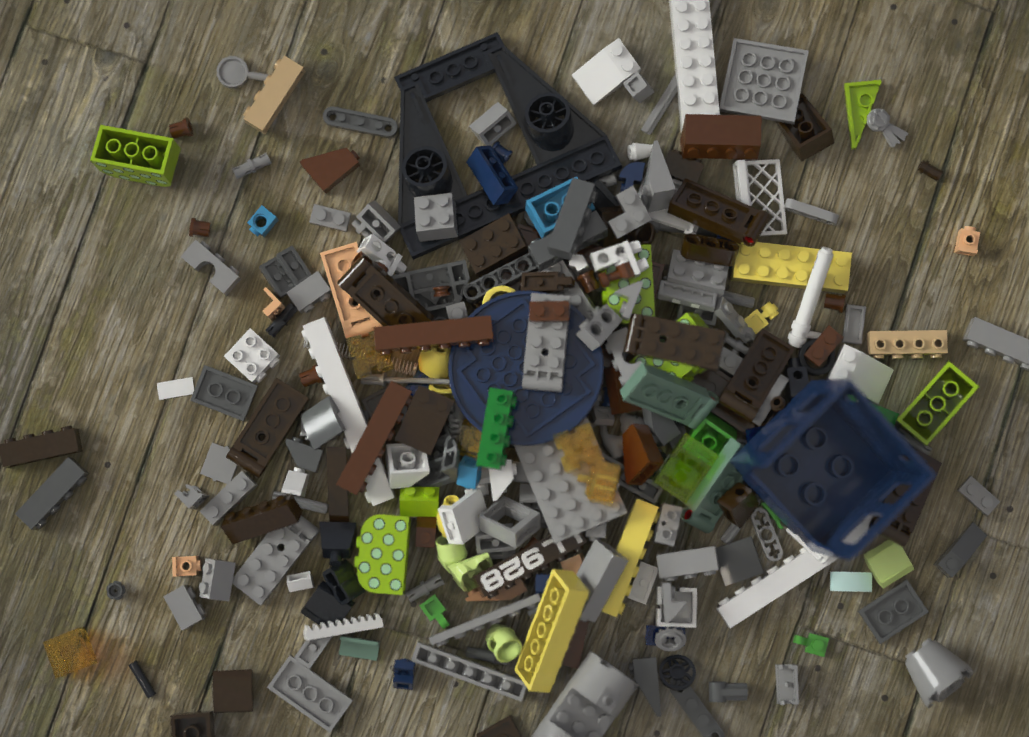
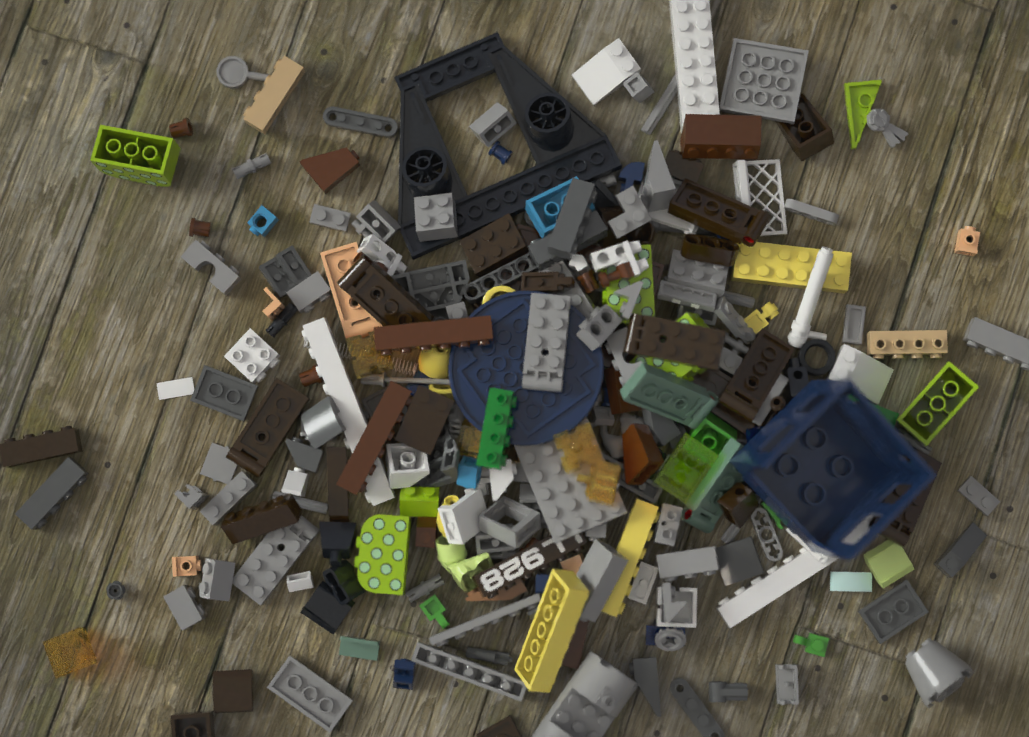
black piece [128,660,156,699] -> none
light grey plate [294,636,332,669] -> none
white gear [303,613,383,641] -> none
reddish brown bush [432,285,451,297] -> none
dark blue brick [466,145,518,205] -> none
yellowish green helmet [485,623,522,663] -> none
reddish brown plate [529,301,569,322] -> none
white cone [627,143,653,161] -> none
black wheel [659,655,696,691] -> none
reddish brown plate [804,325,844,367] -> none
reddish brown bush [824,293,846,313] -> none
dark brown pin [917,160,943,182] -> none

